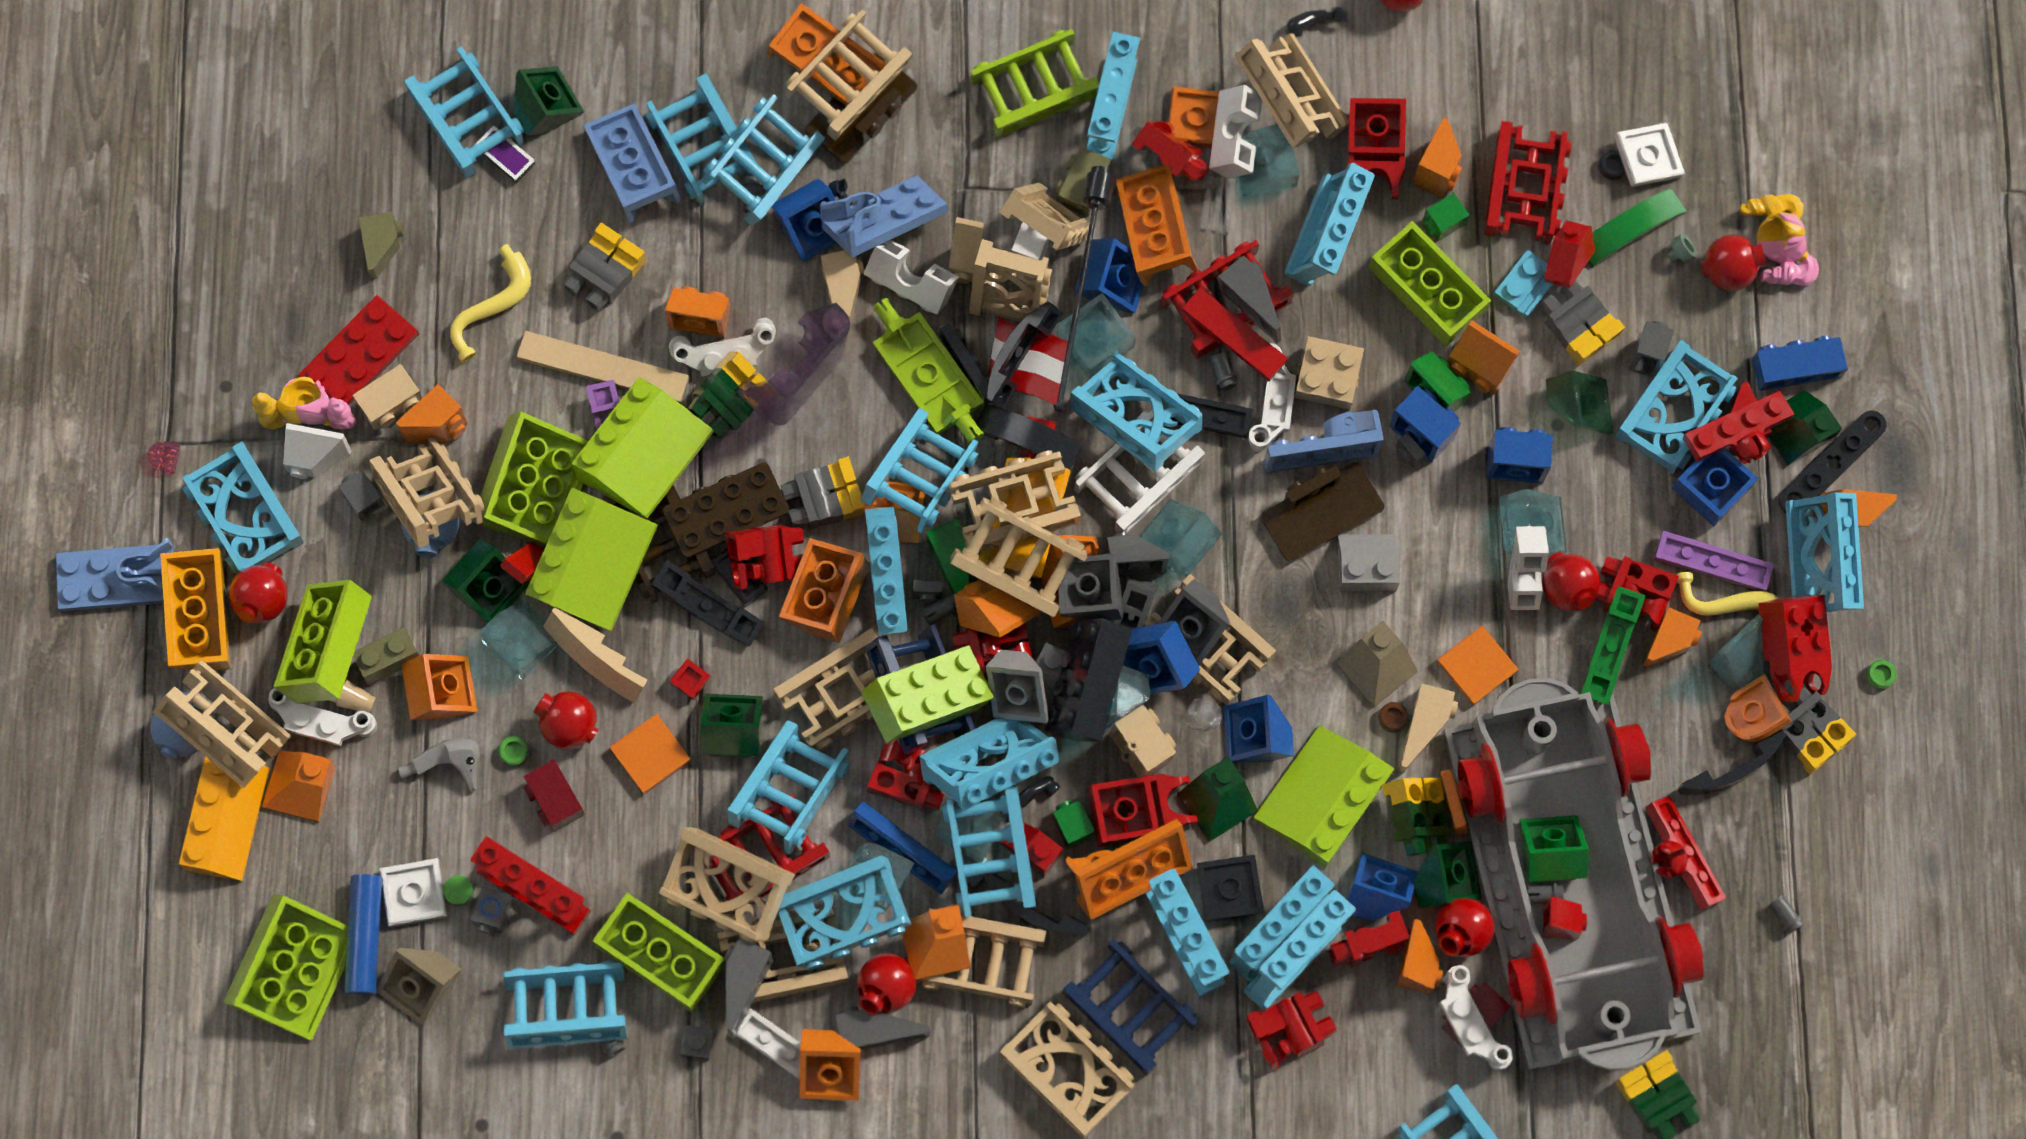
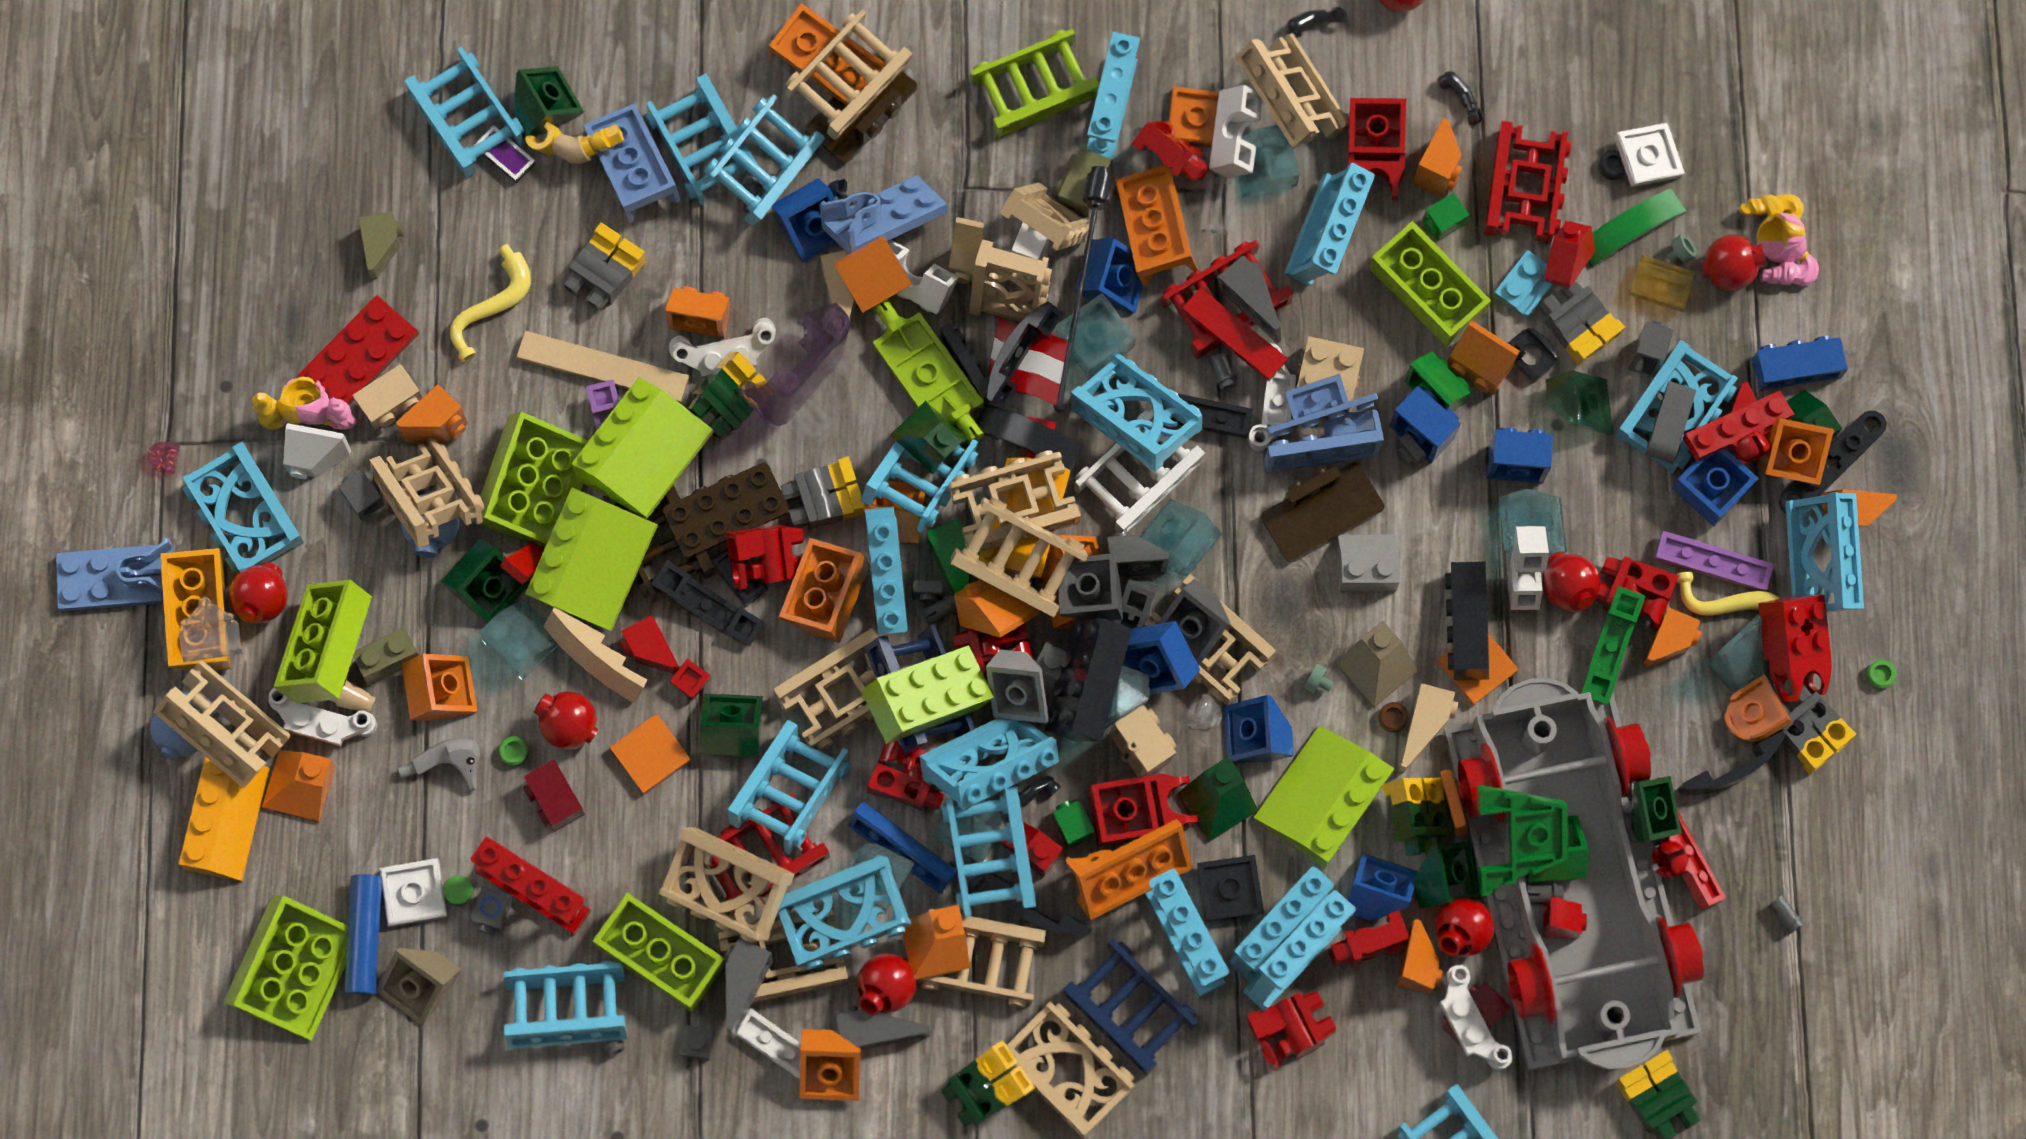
none -> clear slope [179,596,242,662]
none -> yellow piece [525,121,624,164]
none -> red slope [619,615,679,674]
none -> orange tile [834,235,912,313]
none -> dark green slope [890,401,967,474]
none -> hips [941,1040,1035,1126]
none -> medium blue bracket [1266,374,1378,437]
none -> sand green tile [1304,663,1334,694]
none -> black arm [1437,71,1484,126]
none -> black brick [1445,561,1489,680]
none -> green wing [1477,785,1568,896]
none -> black piece [1508,328,1559,381]
none -> clear yellow plate [1629,255,1696,312]
none -> dark green slope [1631,776,1682,842]
none -> dark grey beam [1645,381,1696,464]
none -> orange slope [1756,418,1834,485]

